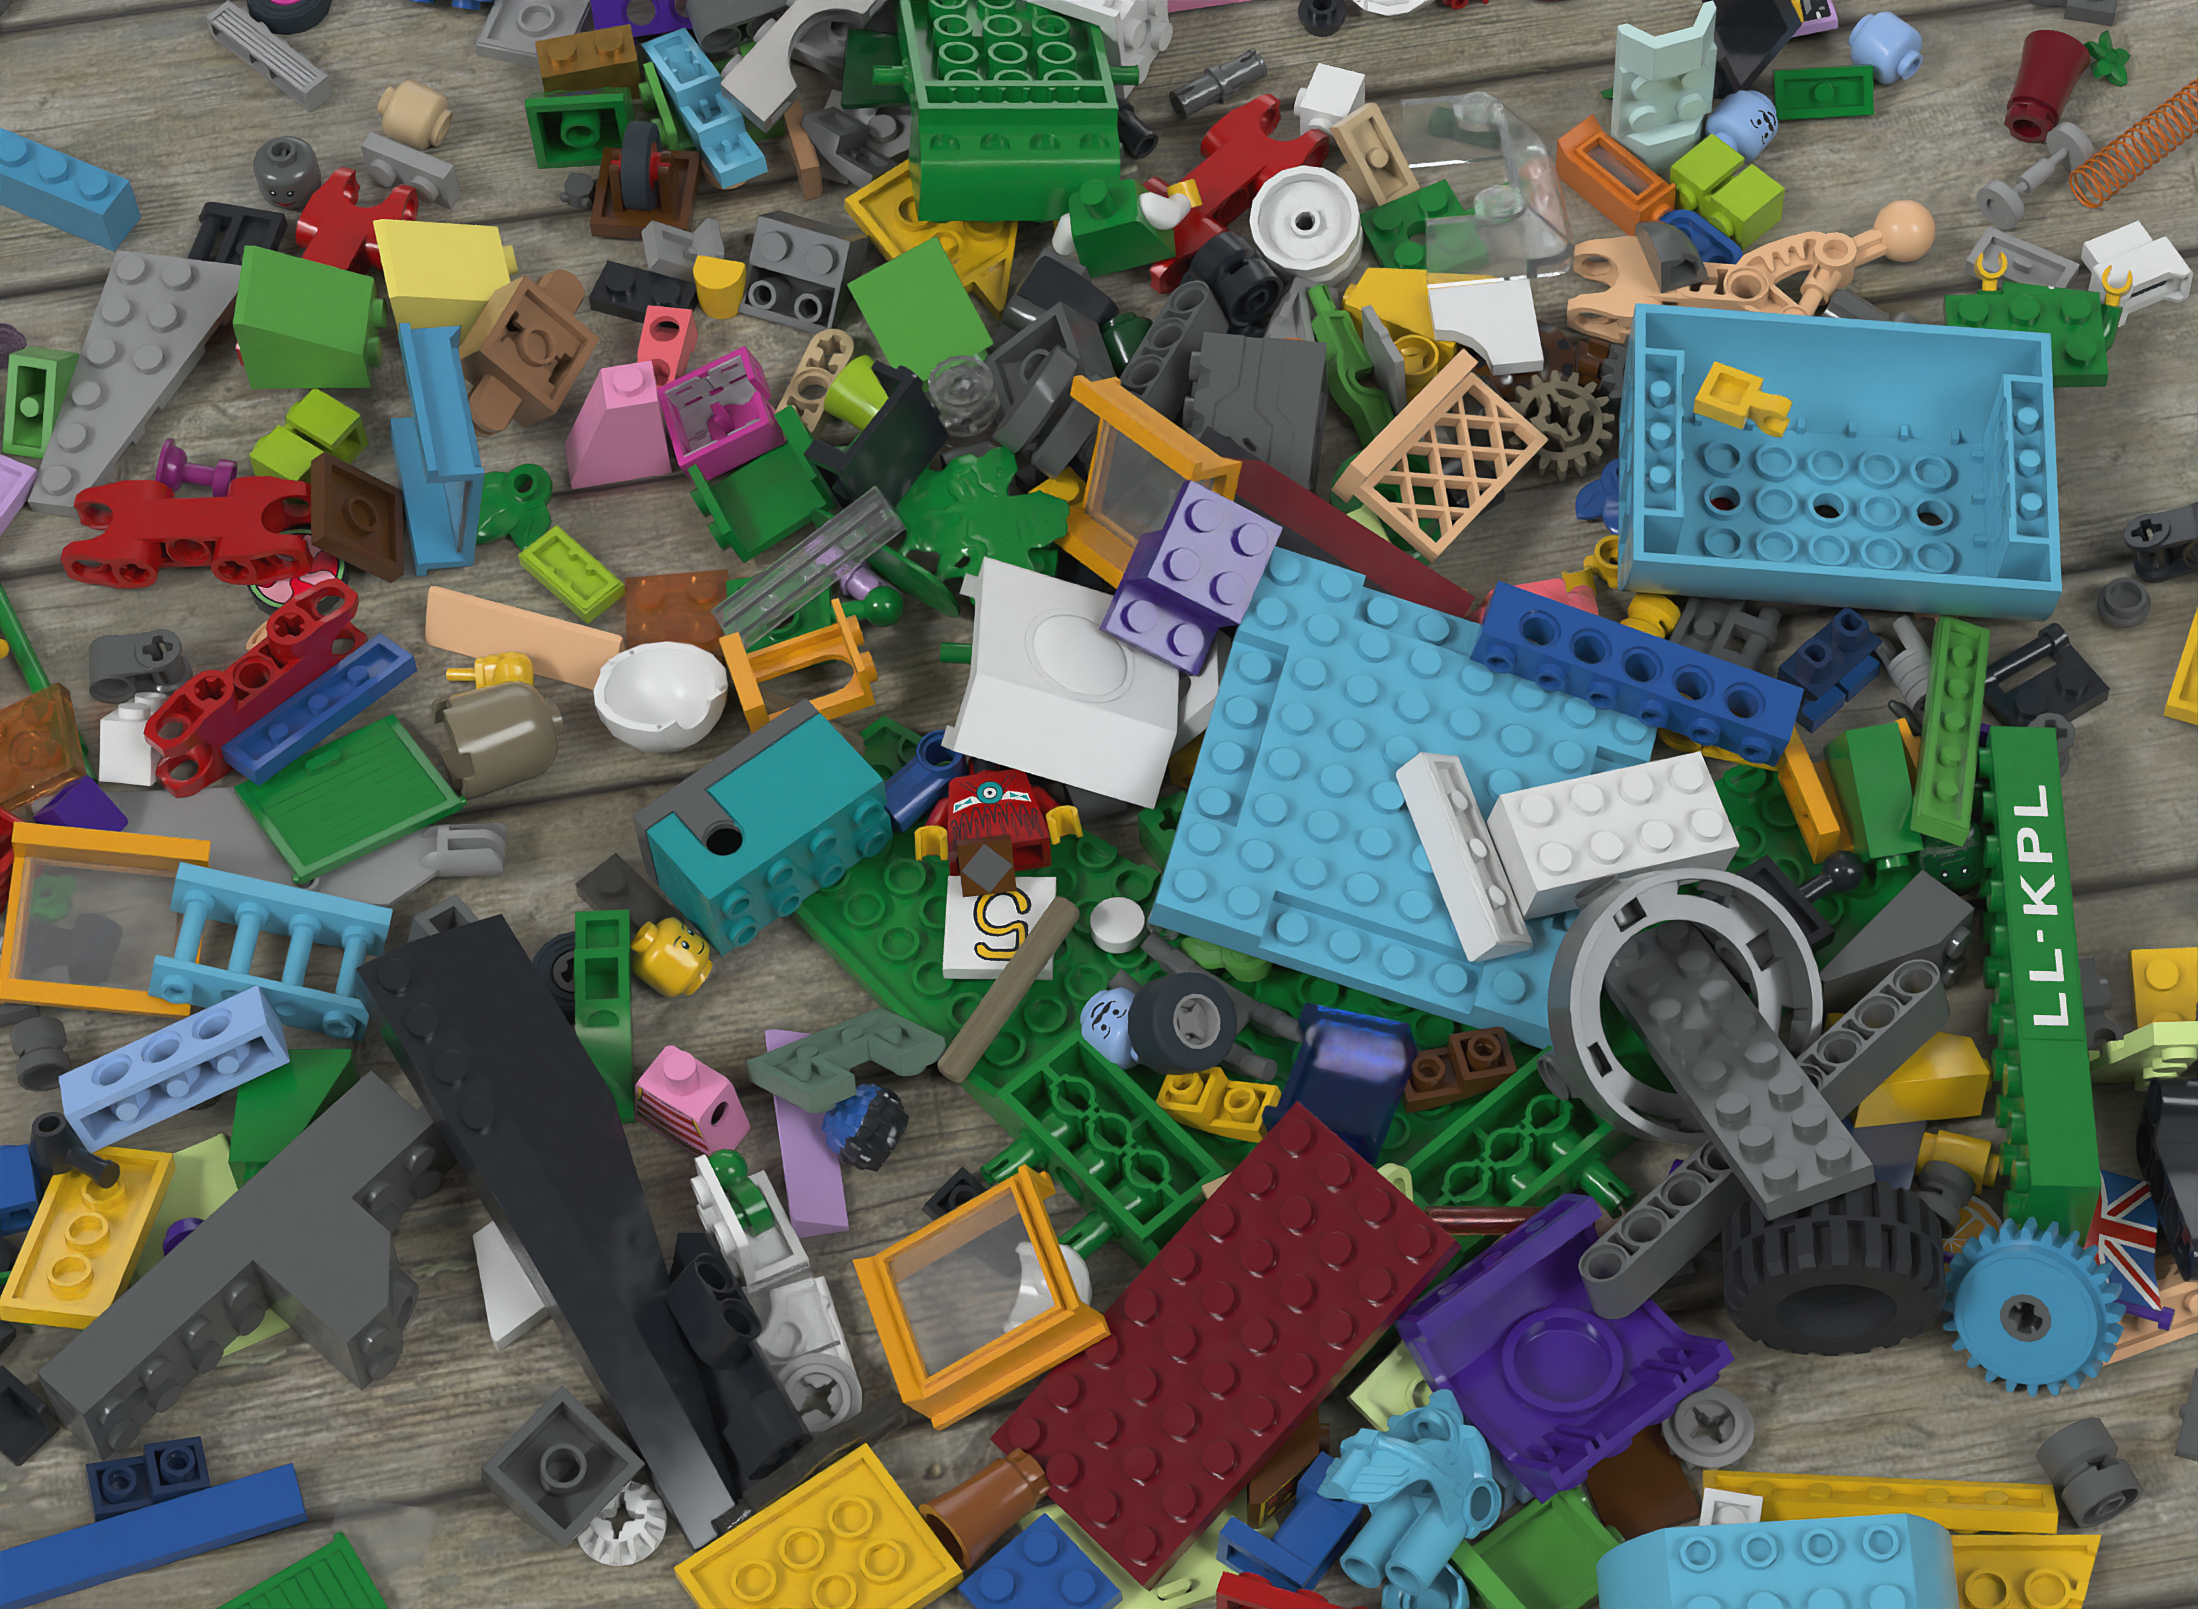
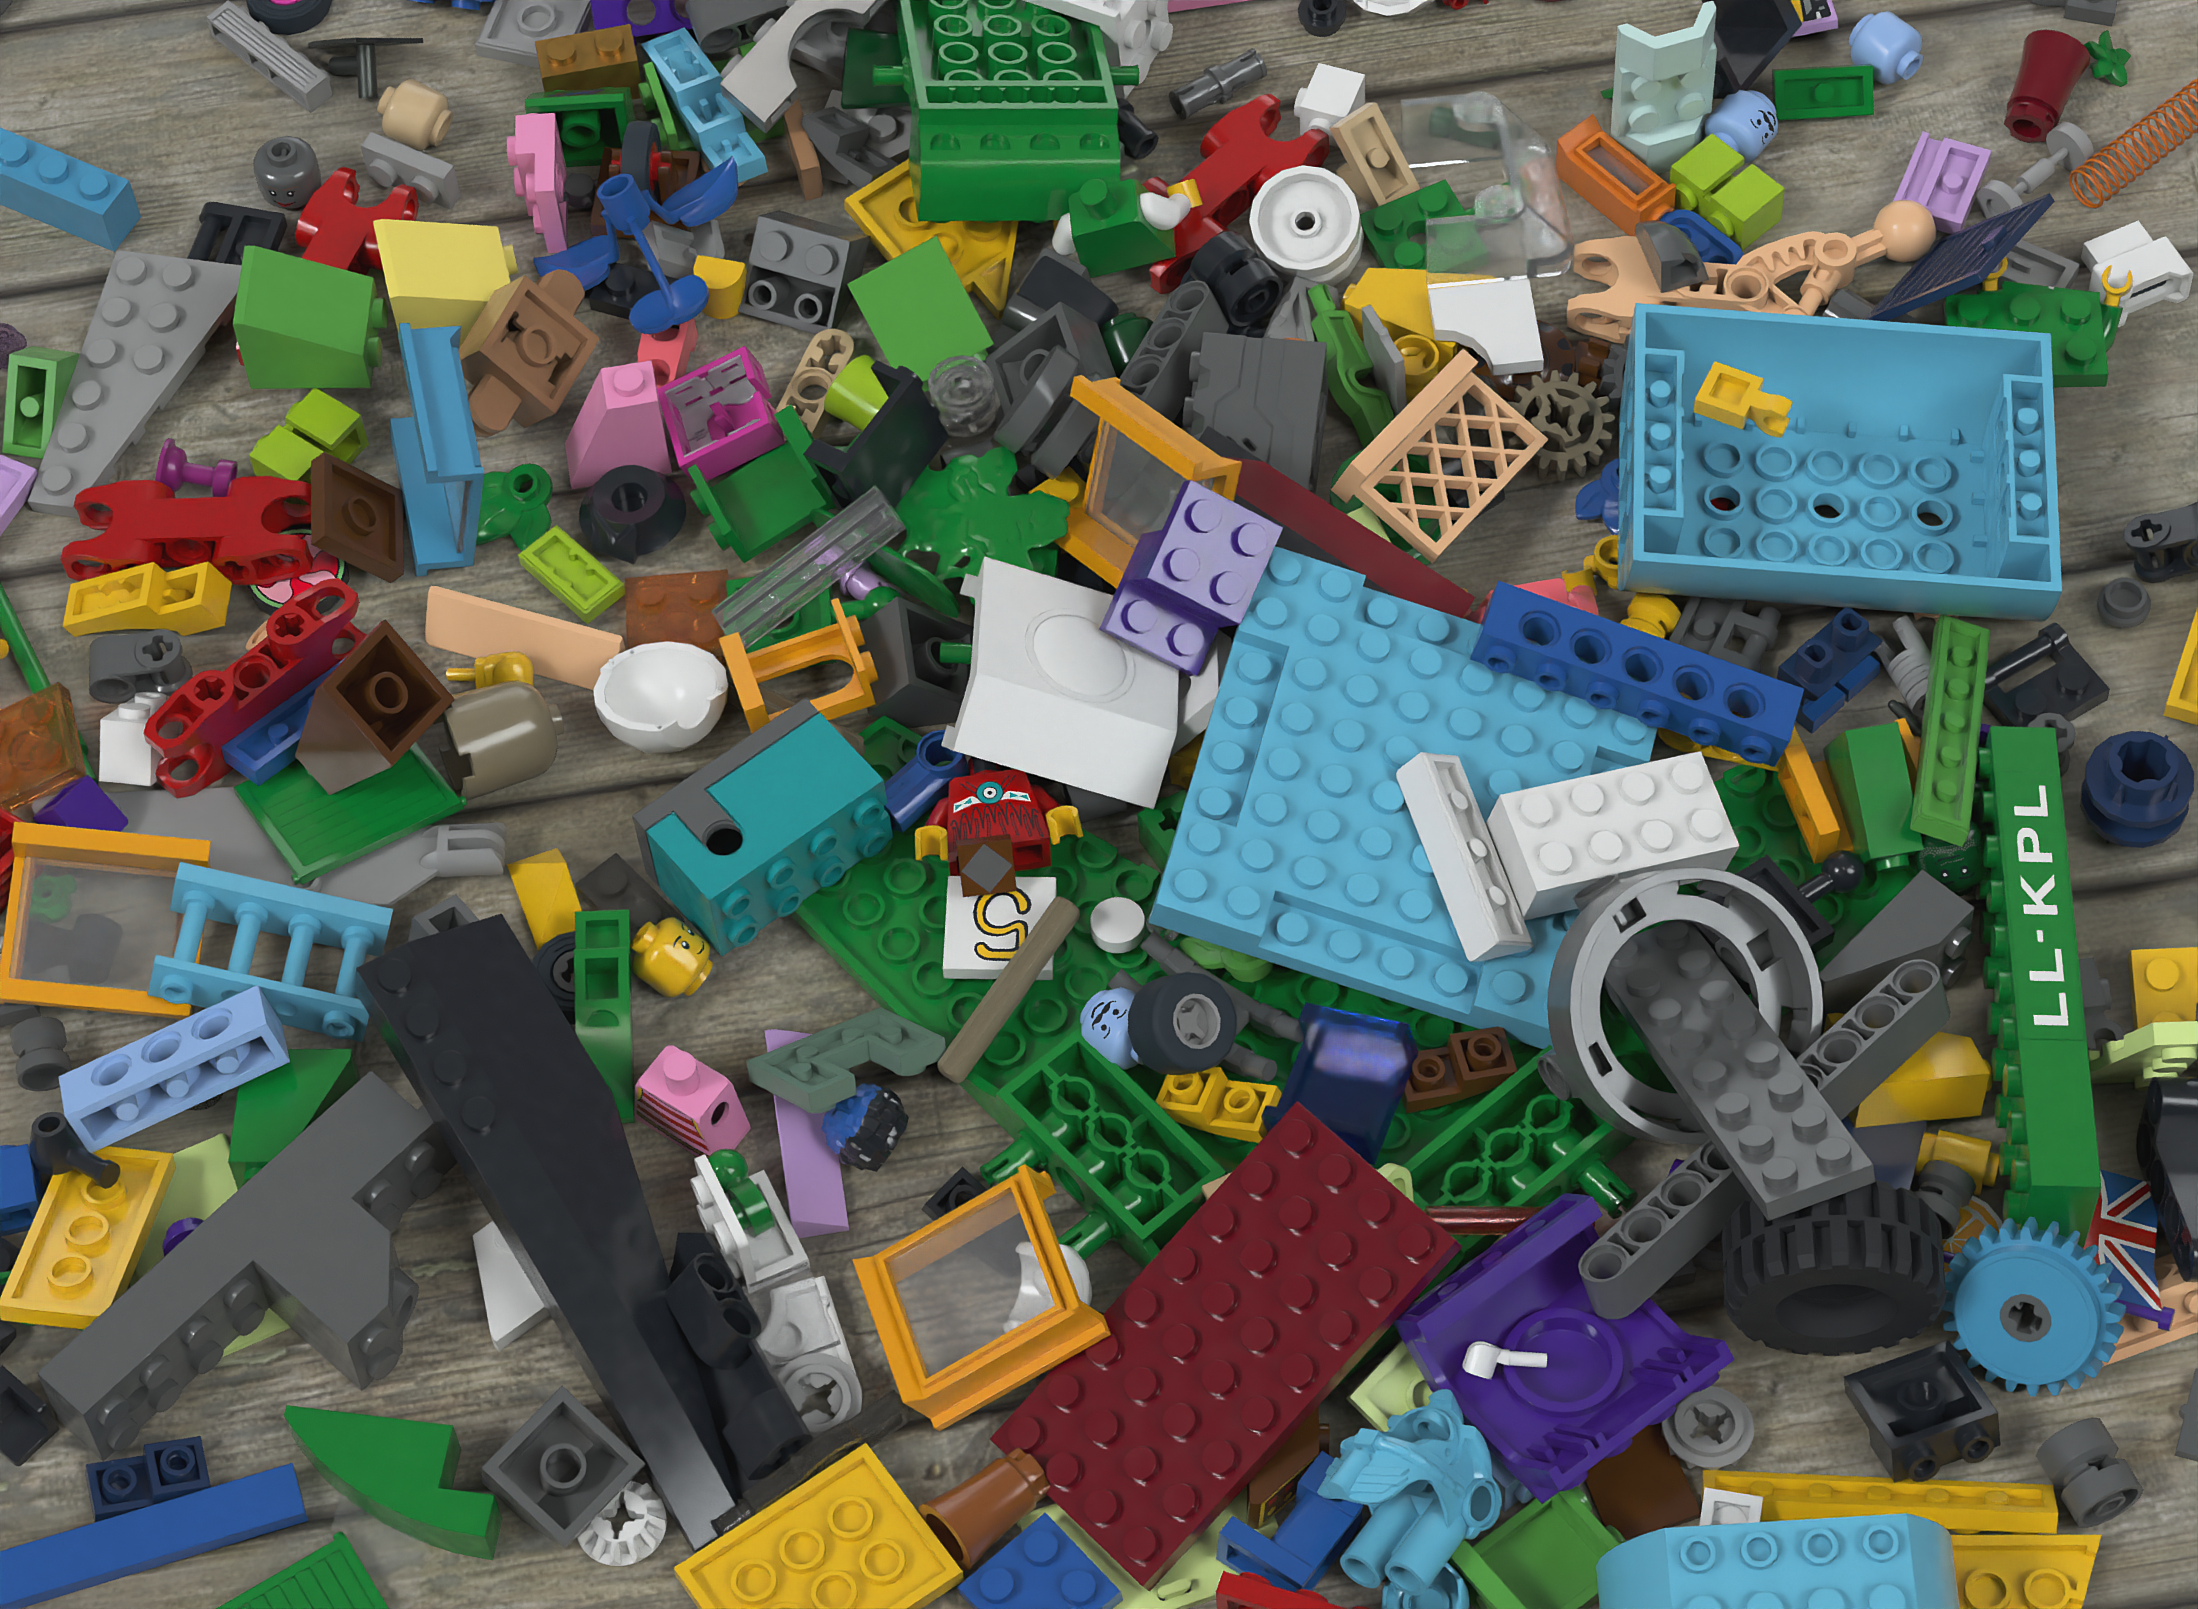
none -> yellow slope [62,562,232,637]
none -> green slope [284,1405,503,1561]
none -> reddish brown slope [295,619,455,795]
none -> pearl dark grey shield [308,37,423,98]
none -> bright pink plate [507,113,568,253]
none -> yellow slope [507,848,582,951]
none -> blue plant [533,156,738,334]
none -> black piece [579,465,686,565]
none -> dark grey slope [859,596,974,729]
none -> white hand [1462,1341,1547,1379]
none -> black plate [1843,1340,2001,1483]
none -> dark blue piece [1864,193,2055,321]
none -> lavender plate [1893,131,1992,234]
none -> dark blue piece [2080,731,2194,848]

